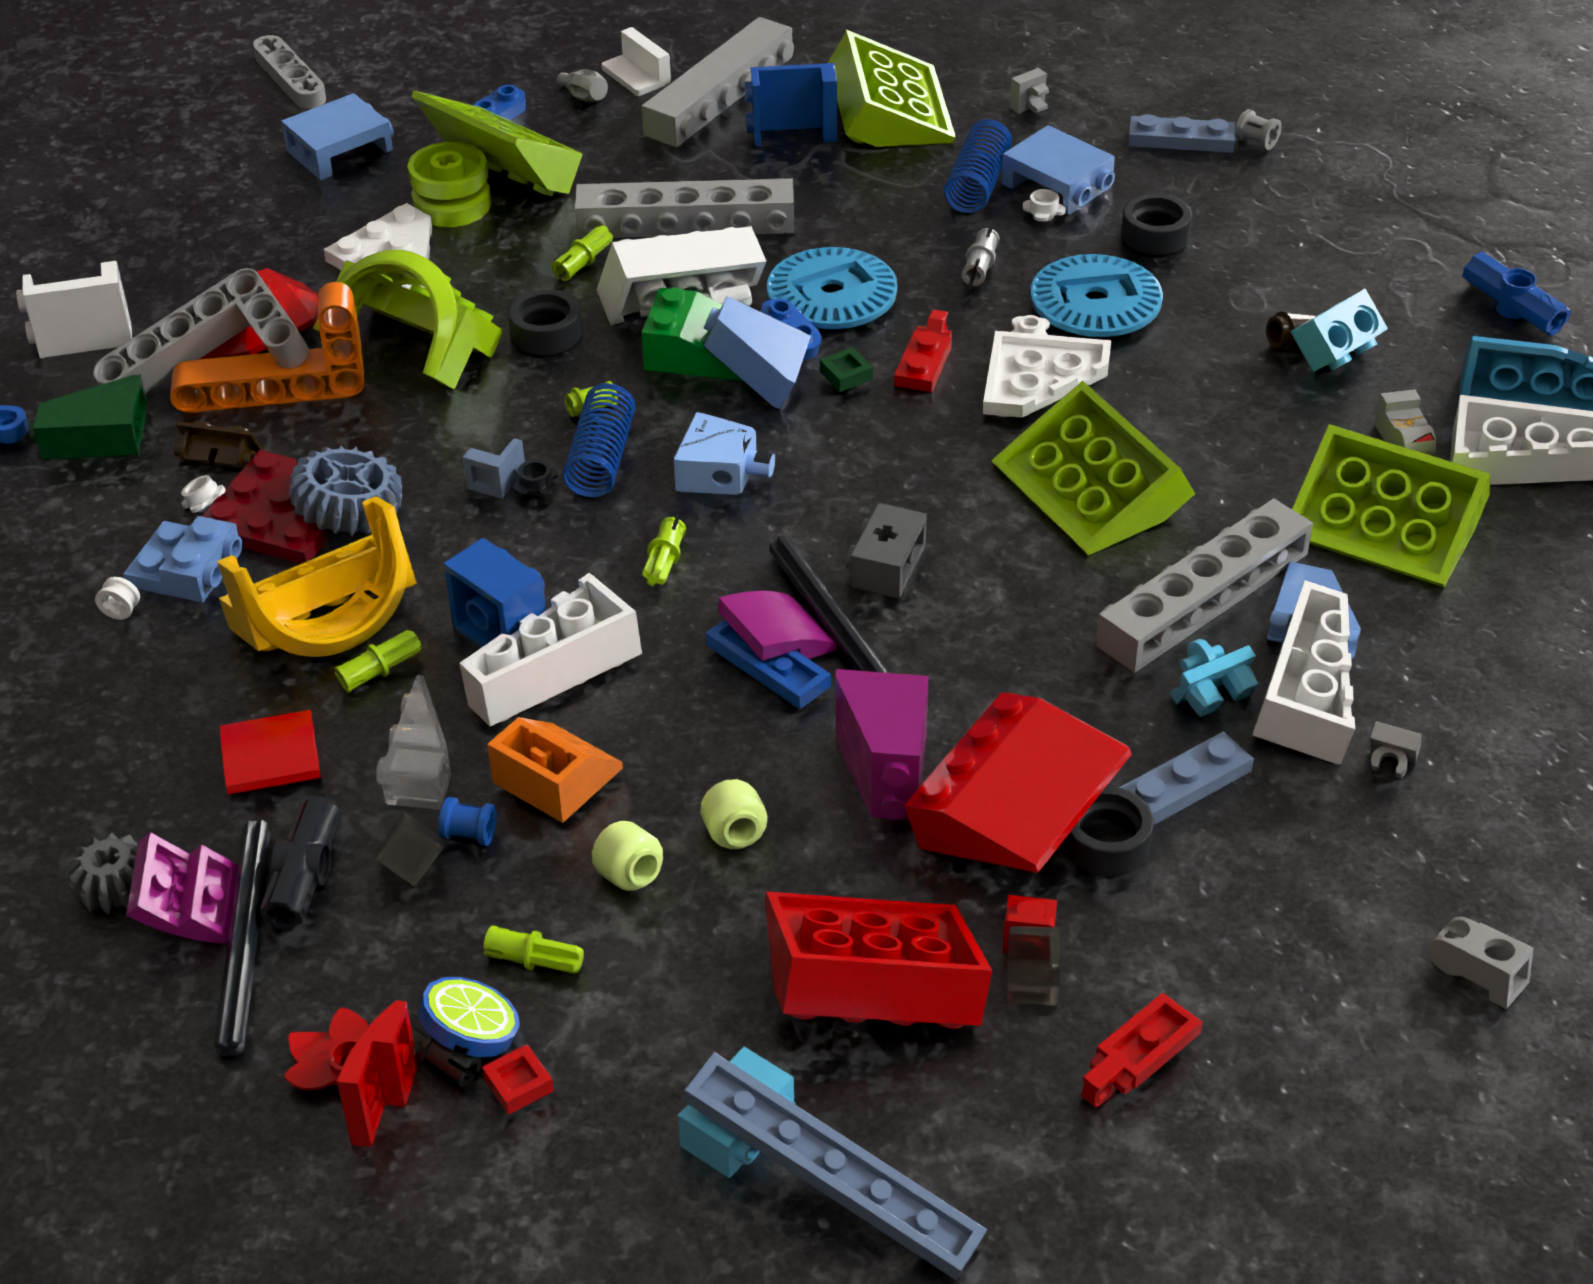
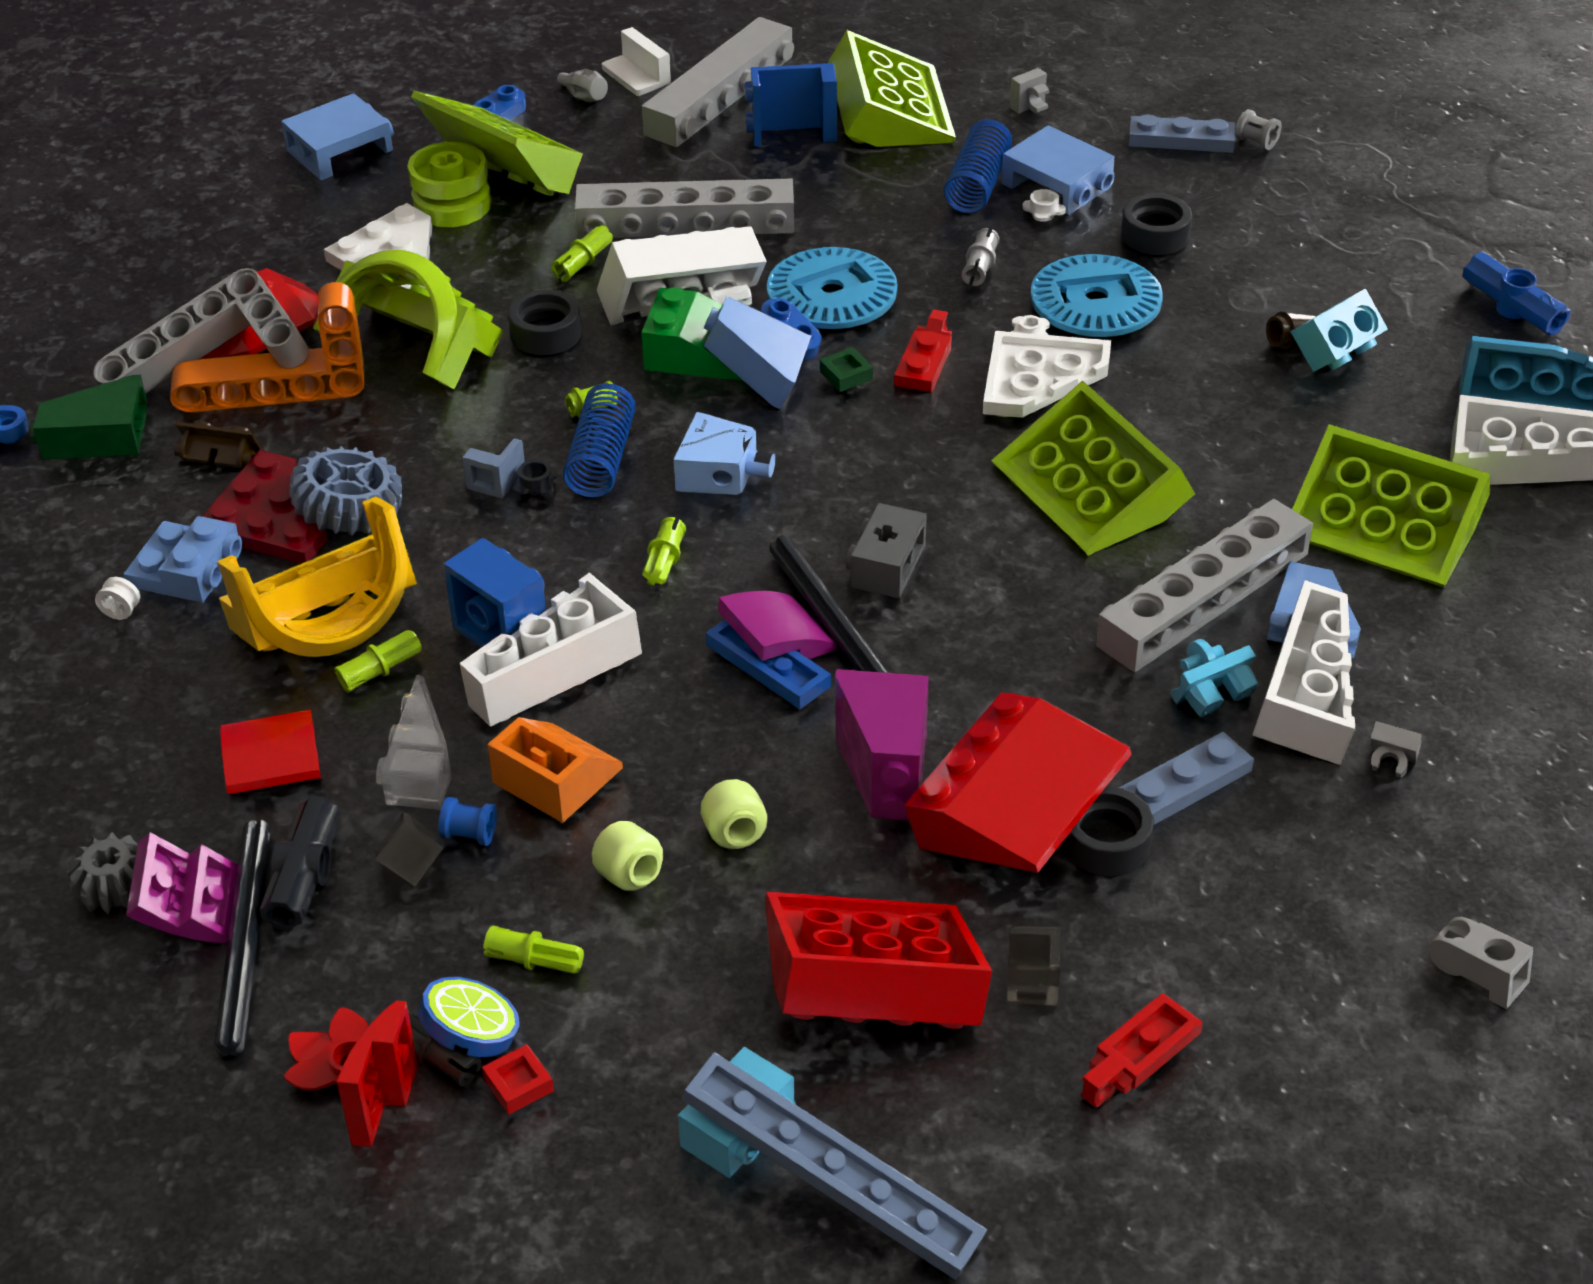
white panel [17,261,132,358] -> none
white plate [181,475,226,513] -> none
light grey beam [253,35,326,109] -> none
red bracket [1002,895,1057,957] -> none
light grey leg [1375,389,1436,457] -> none

